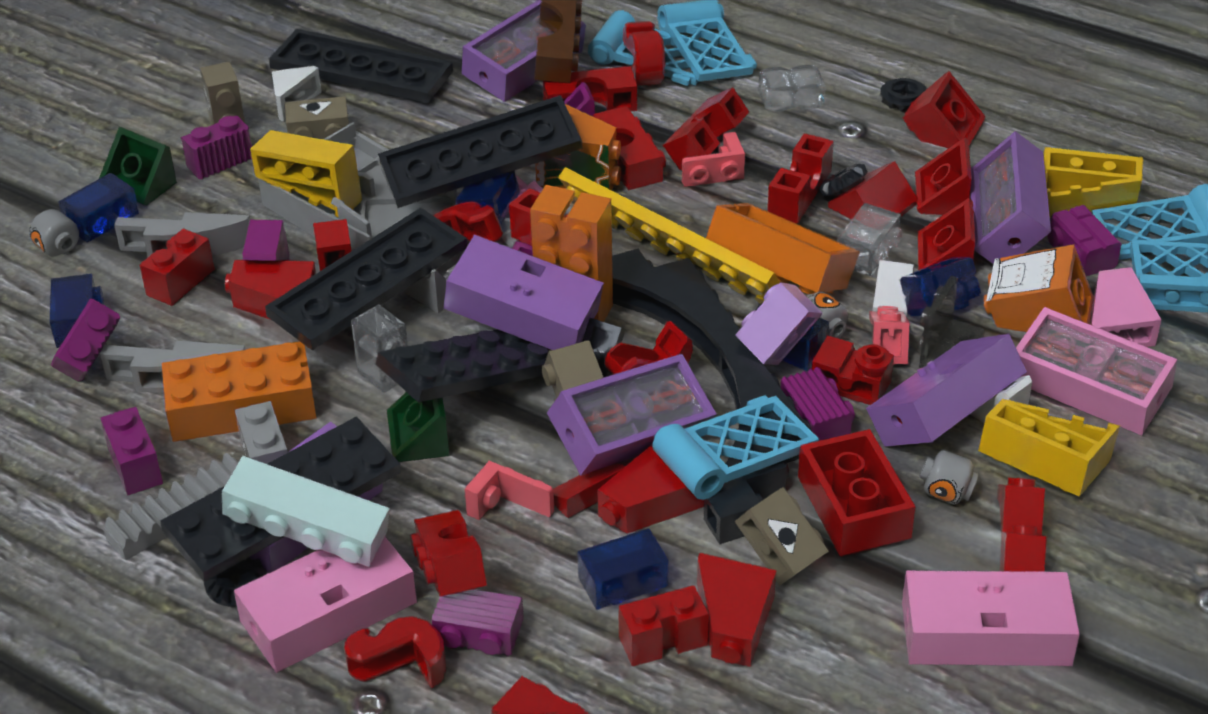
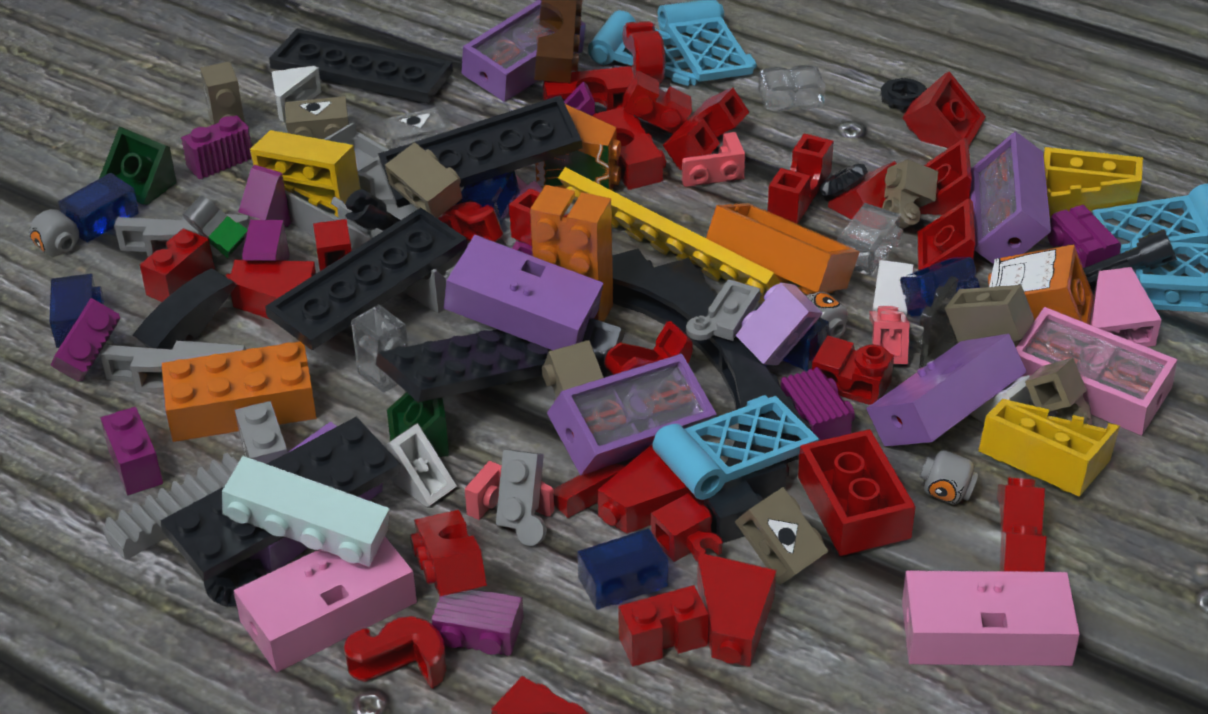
none -> black slope [132,268,237,350]
none -> leg [182,195,248,258]
none -> magenta slope [238,165,291,227]
none -> black piece [345,189,400,231]
none -> clear brick [383,106,453,150]
none -> dark tan brick [385,142,462,218]
none -> white slope [387,424,457,507]
none -> light grey hinge [496,449,547,546]
none -> red brick [623,70,692,134]
none -> red brick [651,493,722,562]
none -> light grey hinge [686,279,760,341]
none -> dark tan brick [882,159,938,231]
none -> dark tan brick [945,285,1035,343]
none -> dark tan brick [1025,357,1092,425]
none -> black piece [1083,229,1177,286]

